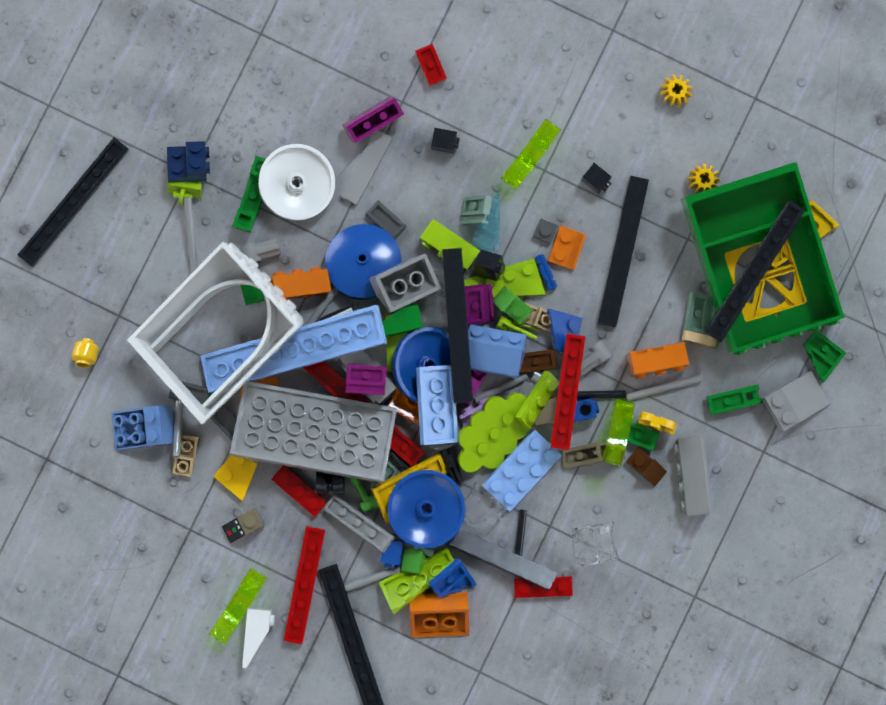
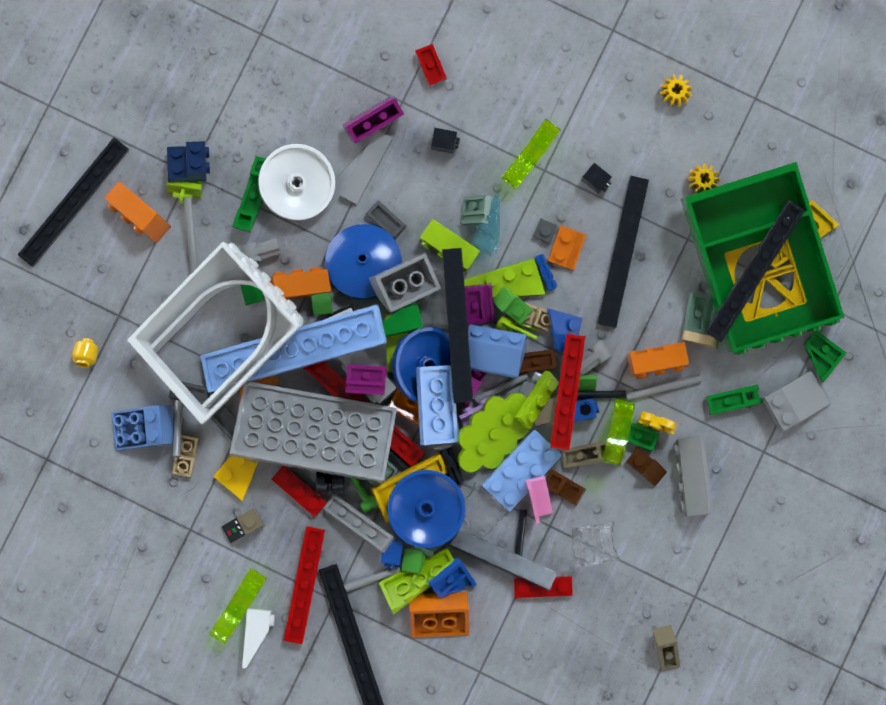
black brick [473,250,505,281] -> none
none -> orange wedge [104,181,171,244]
none -> bright green slope [311,293,333,316]
none -> bright pink panel [526,476,553,524]
none -> reddish brown slope [546,469,586,506]
none -> bright green slope [578,375,597,391]
none -> dark tan slope [652,625,681,672]

